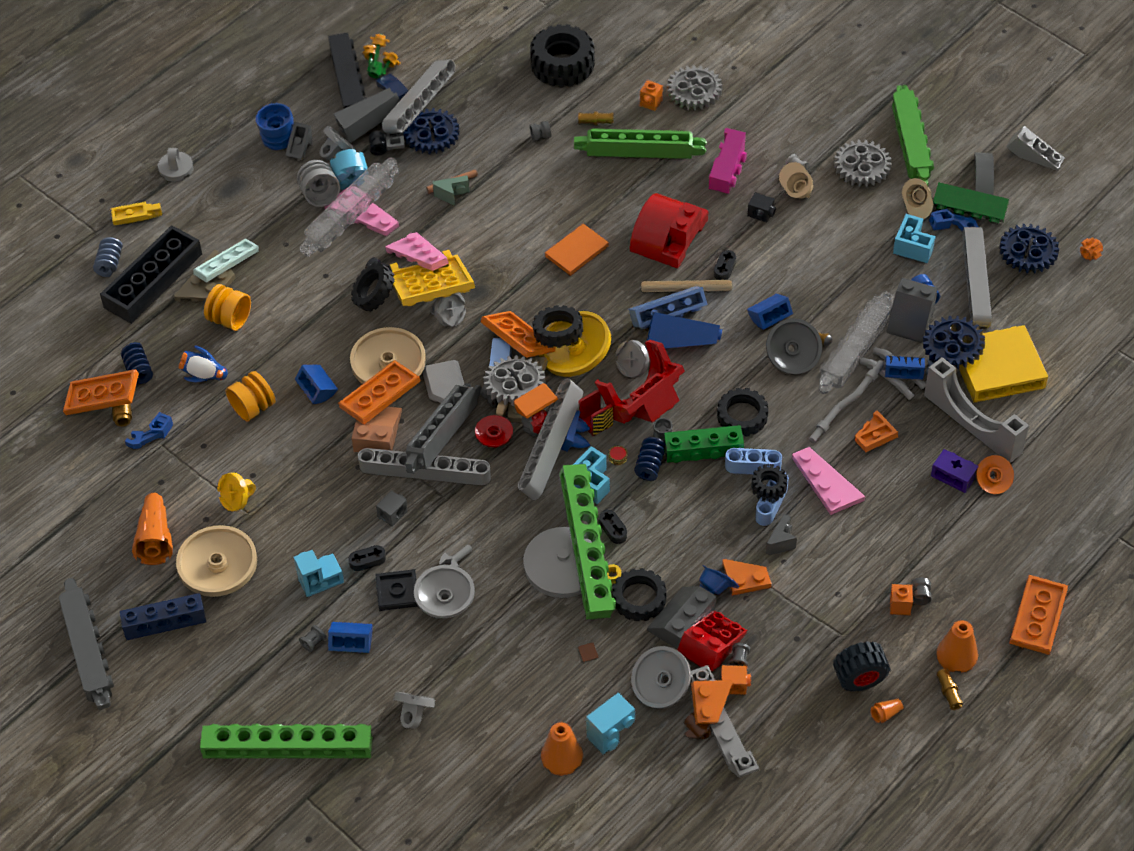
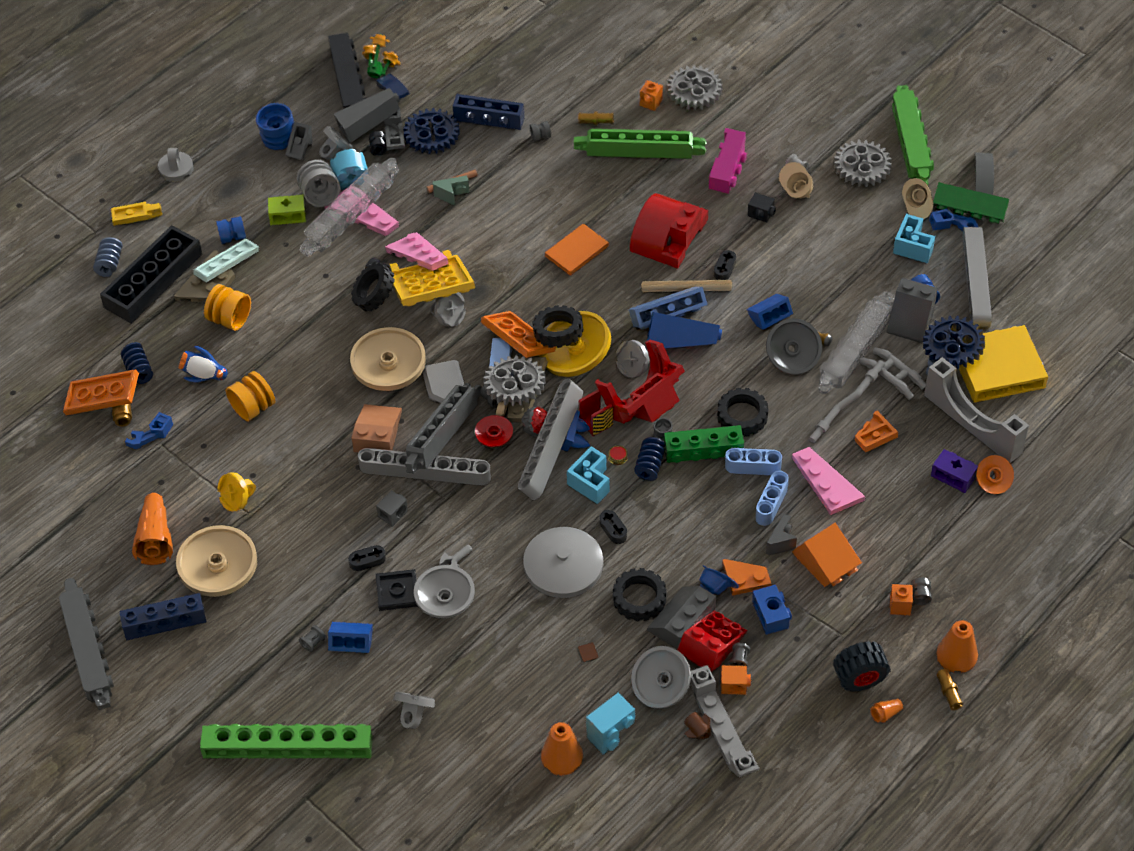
medium azure brick [294,550,344,597] -> none
blue brick [295,365,338,404] -> none
orange tile [338,360,421,425] -> none
light grey beam [382,60,455,133] -> none
orange slope [514,383,558,418] -> none
black tyre [530,24,595,88] -> none
bright green brick [559,464,616,620] -> none
yellow bush [607,564,621,585] -> none
orange wing [691,680,732,725] -> none
black tyre [751,464,788,502] -> none
blue brick [885,356,925,380] -> none
dark blue gear [999,224,1060,273] -> none
light grey slope [1006,126,1064,170] -> none
orange tile [1009,575,1068,655] -> none
orange gear [1080,237,1103,261] -> none
none -> blue wheel [216,216,246,244]
none -> lime brick [268,195,306,225]
none -> dark blue brick [452,94,525,130]
none -> blue brick [752,585,792,634]
none -> orange slope [791,522,862,587]

